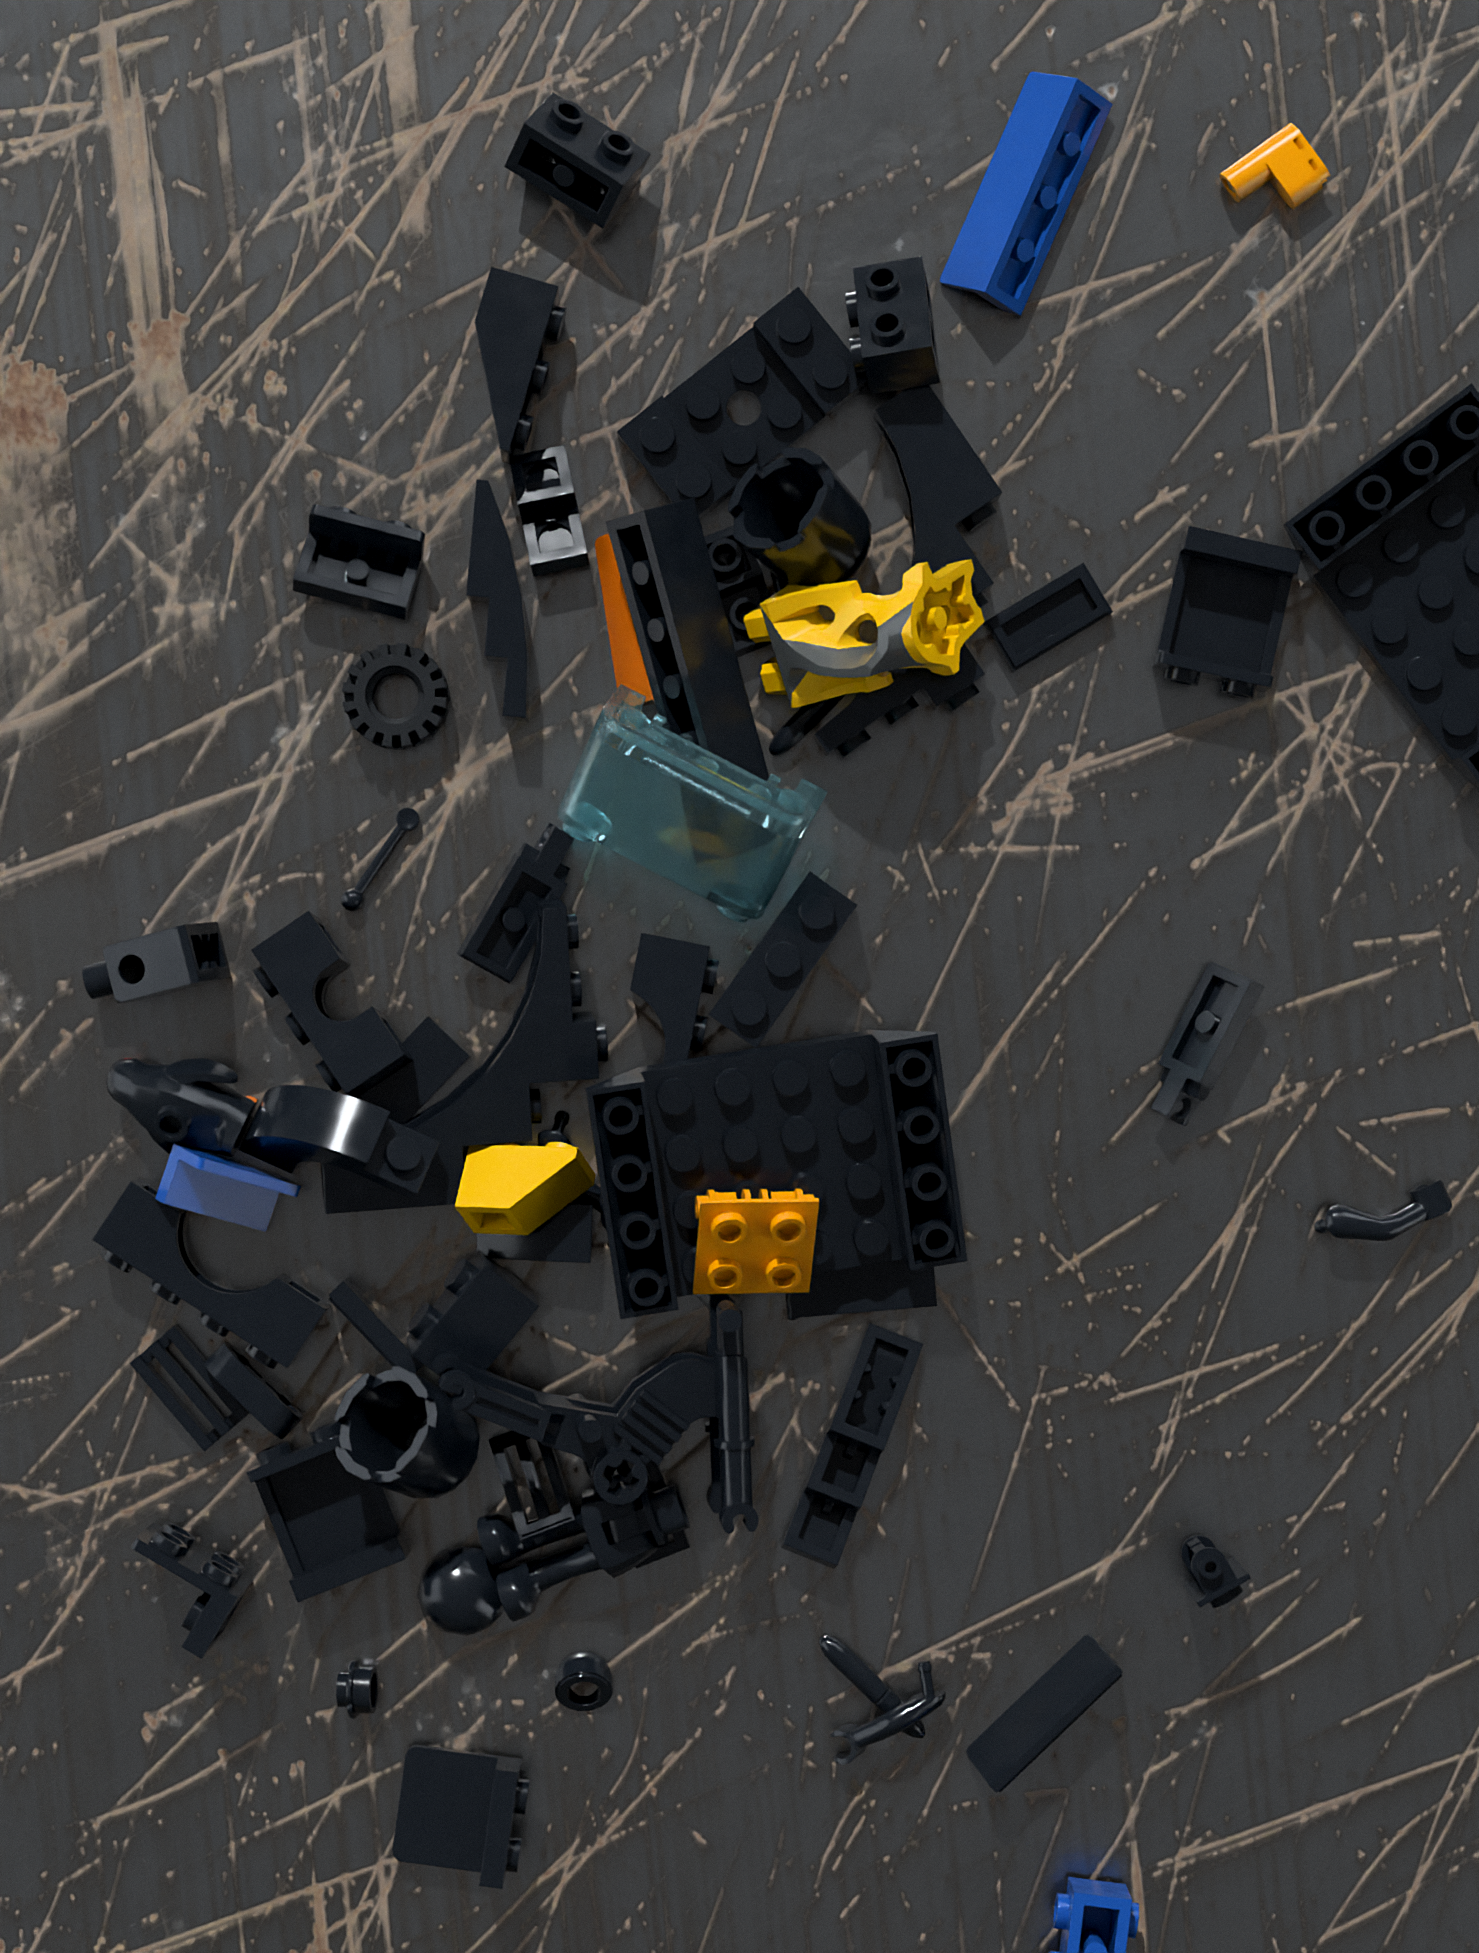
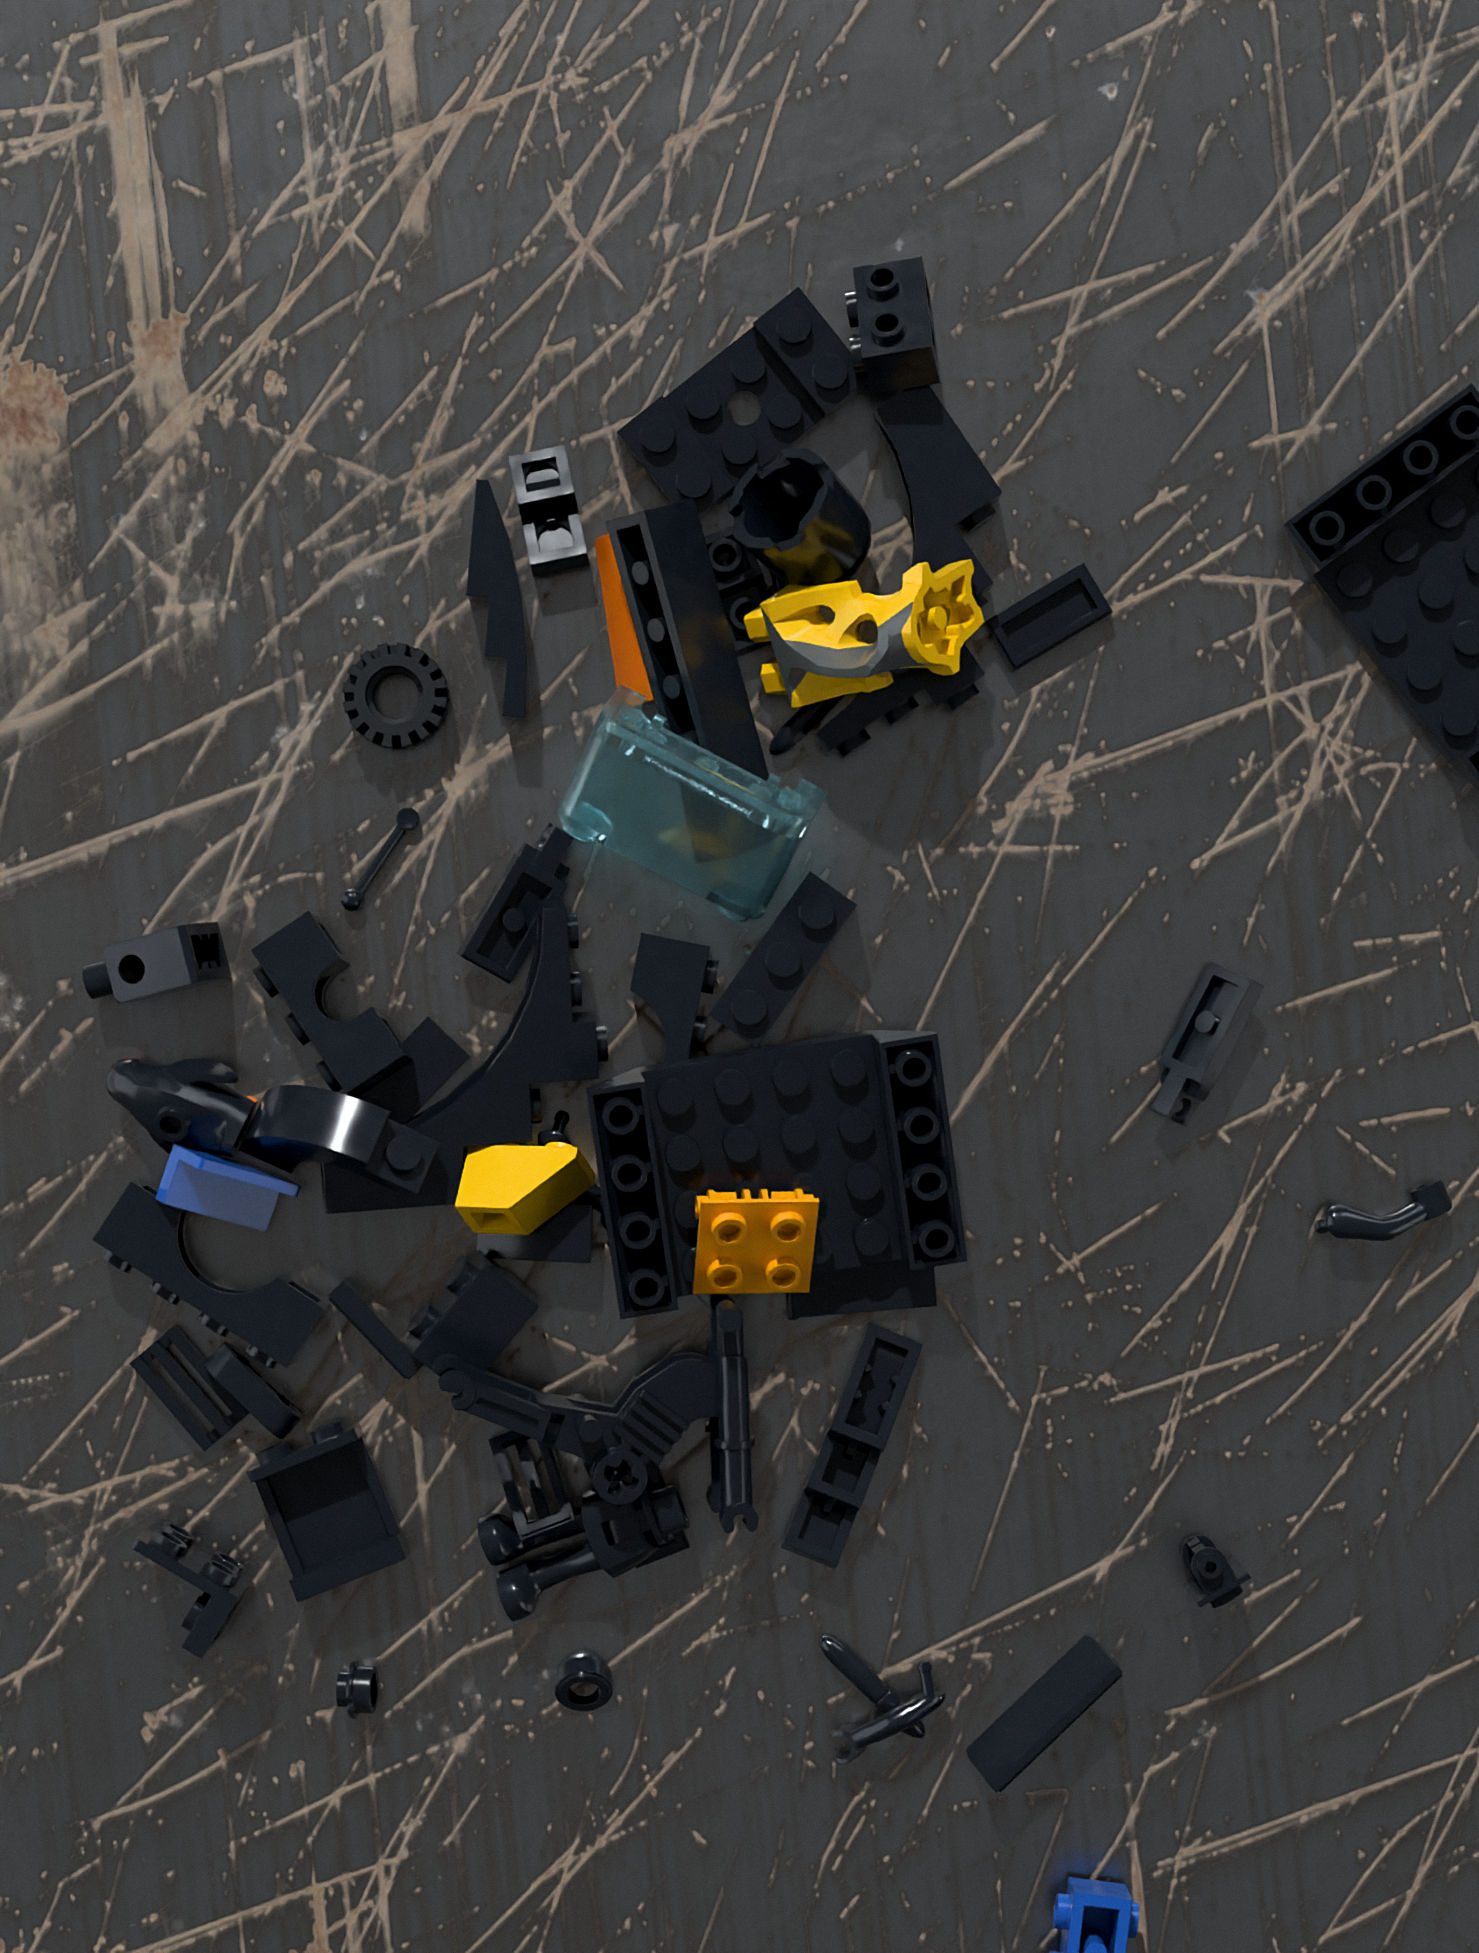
black bracket [293,504,425,619] -> none
black cylinder [335,1366,480,1499] -> none
black bracket [392,1745,530,1889] -> none
black hair [417,1546,504,1636] -> none
black slope [475,267,567,464] -> none
black brick [504,92,651,228] -> none
blue panel [940,72,1113,316] -> none
black panel [1152,526,1303,699] -> none
light orange piece [1219,123,1331,209] -> none

